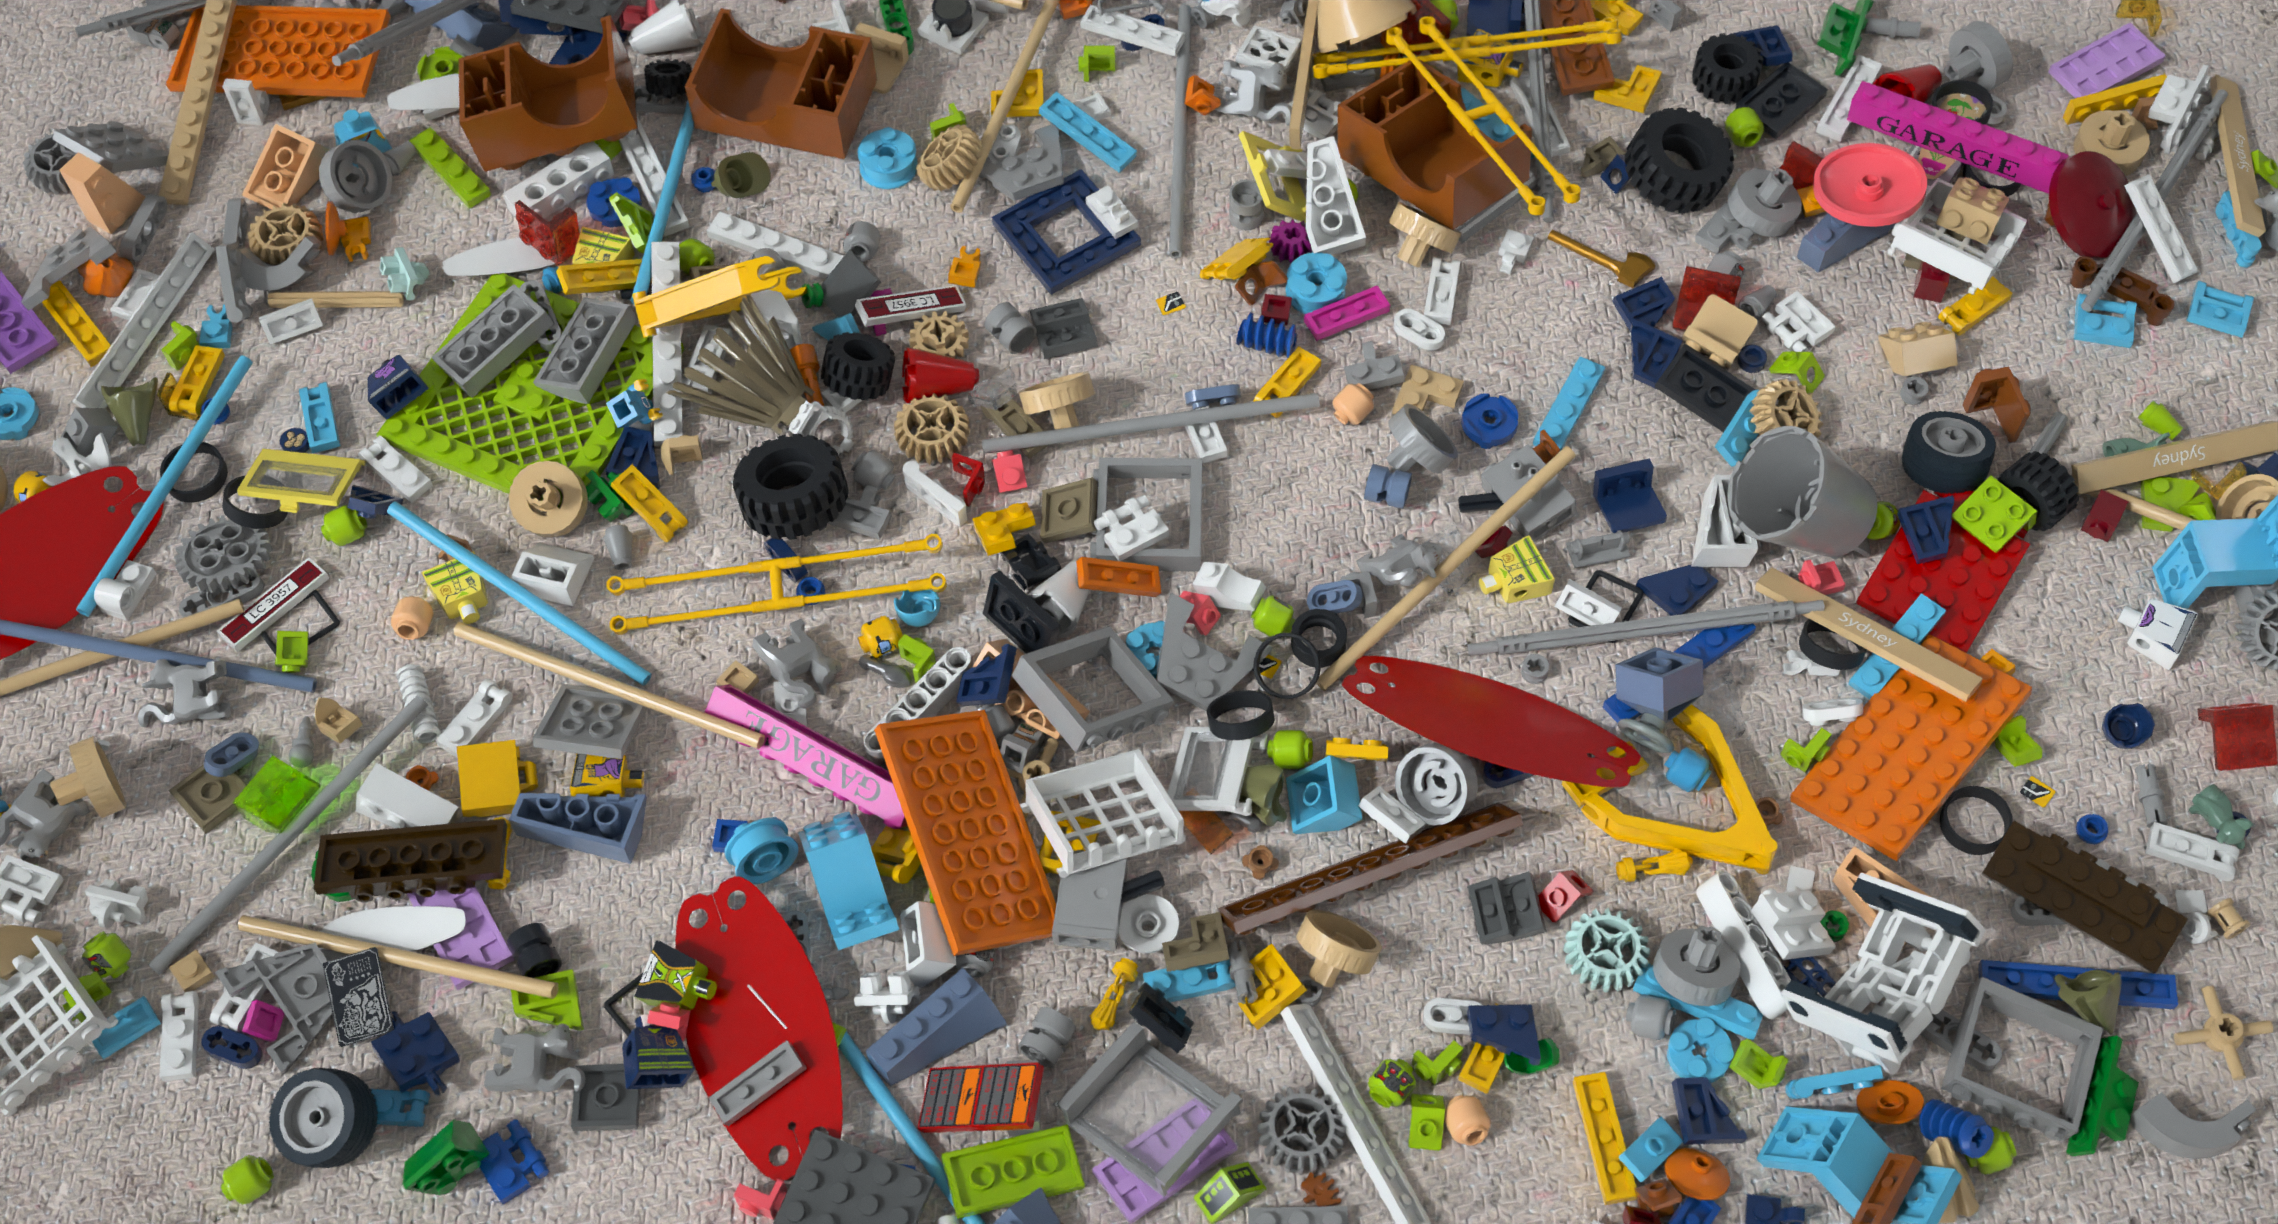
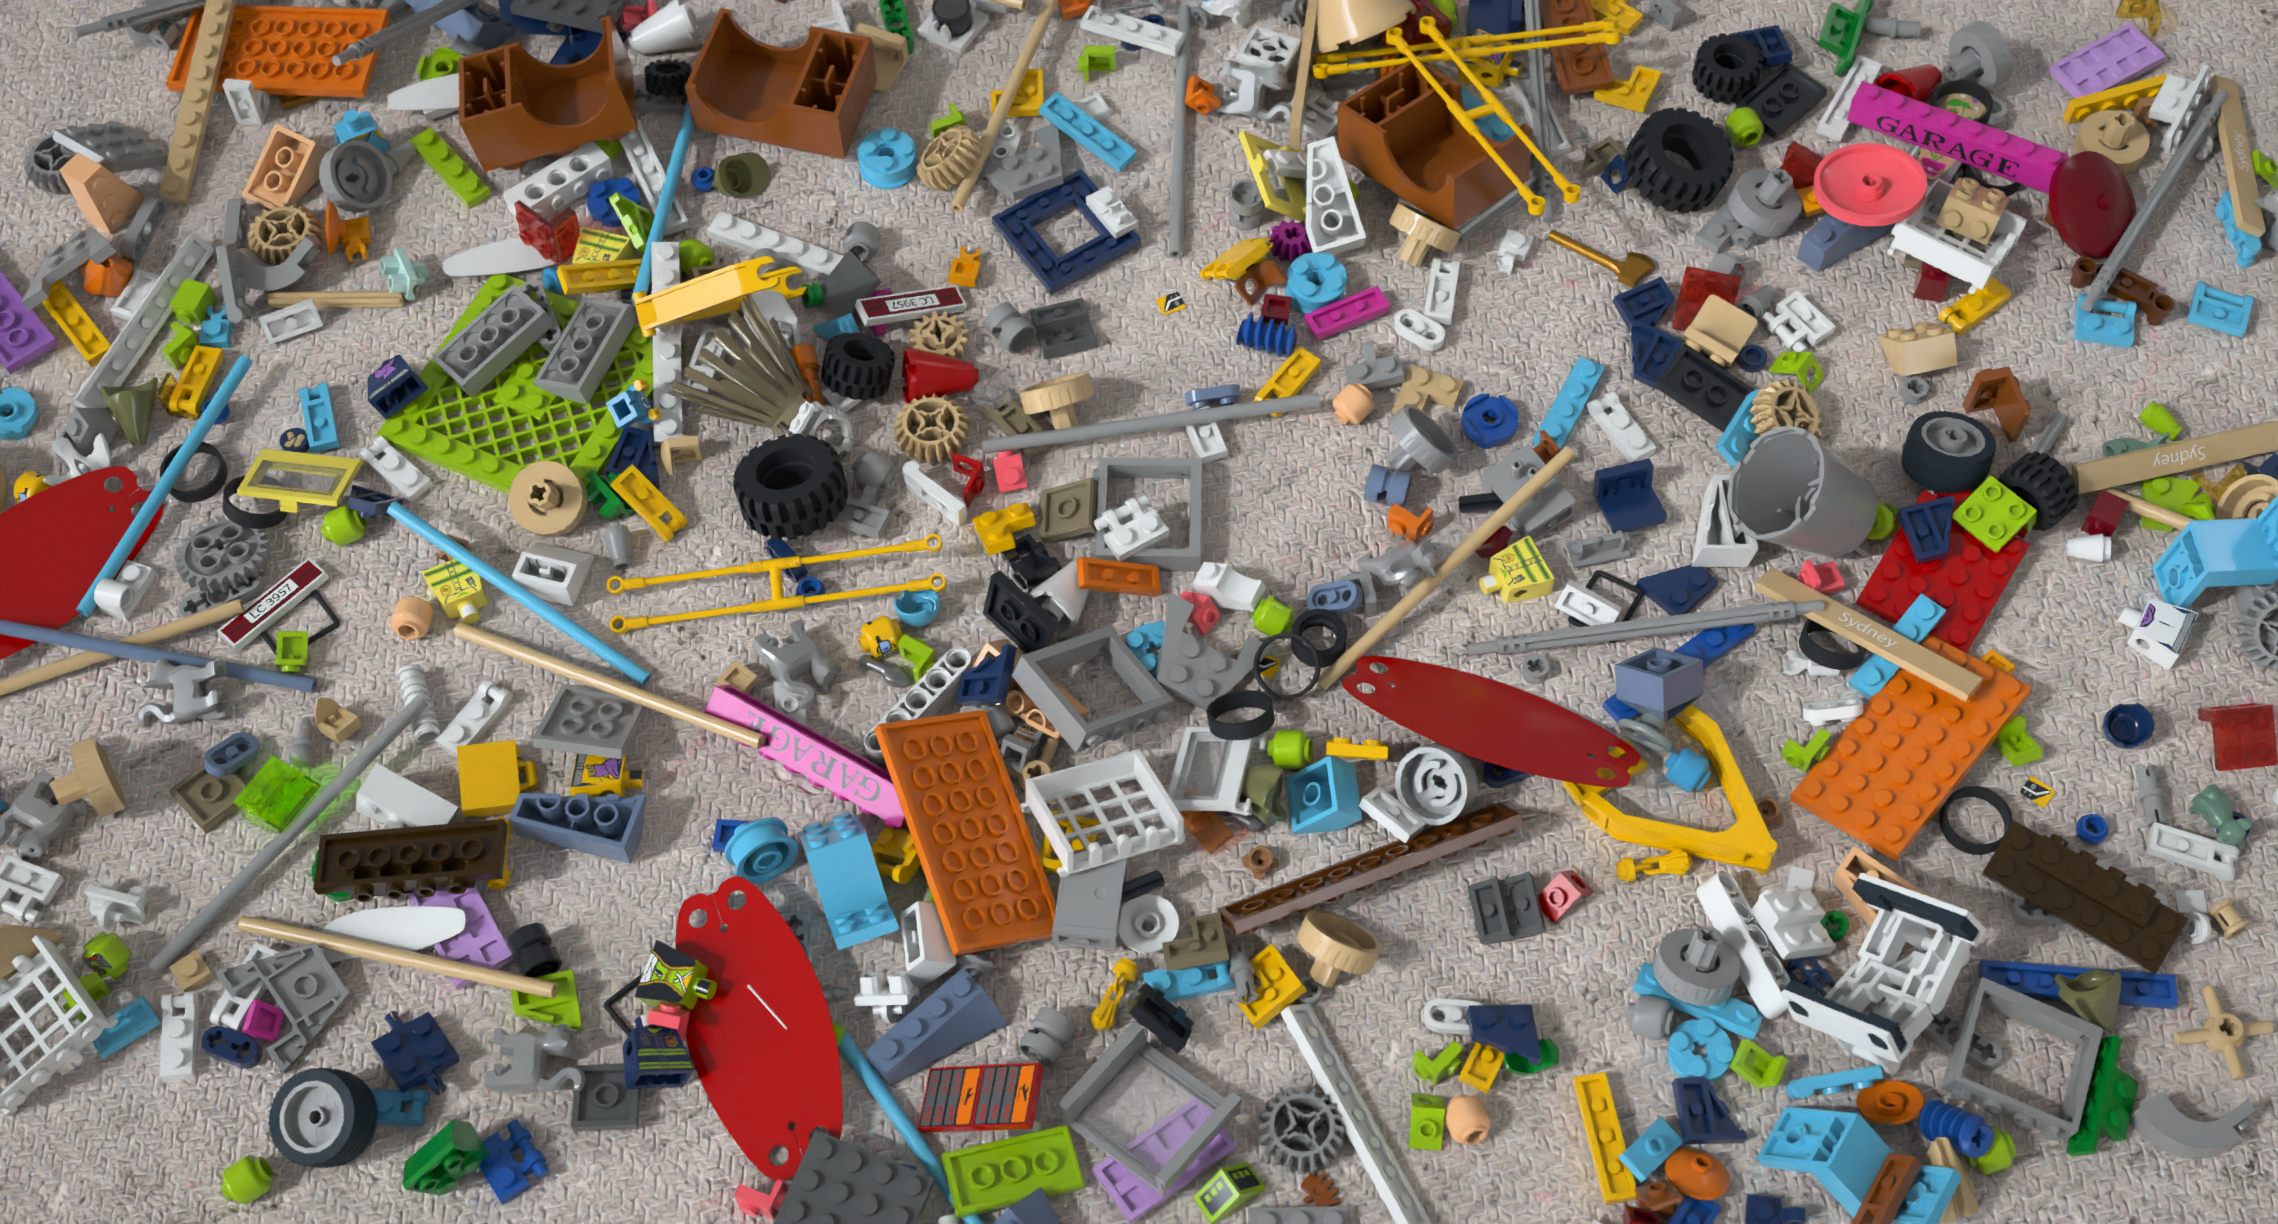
black sticker [323,947,394,1047] -> none
orange plate [406,765,439,791] -> none
light grey plate [709,1040,807,1126] -> none
head [1368,1059,1416,1108] -> none
light aqua gear [1563,908,1650,993] -> none
white tile [2124,174,2198,283] -> none
none -> lime brick [170,278,218,326]
none -> orange bracket [1387,503,1434,542]
none -> white plate [1587,391,1656,463]
none -> white cone [2066,534,2111,563]

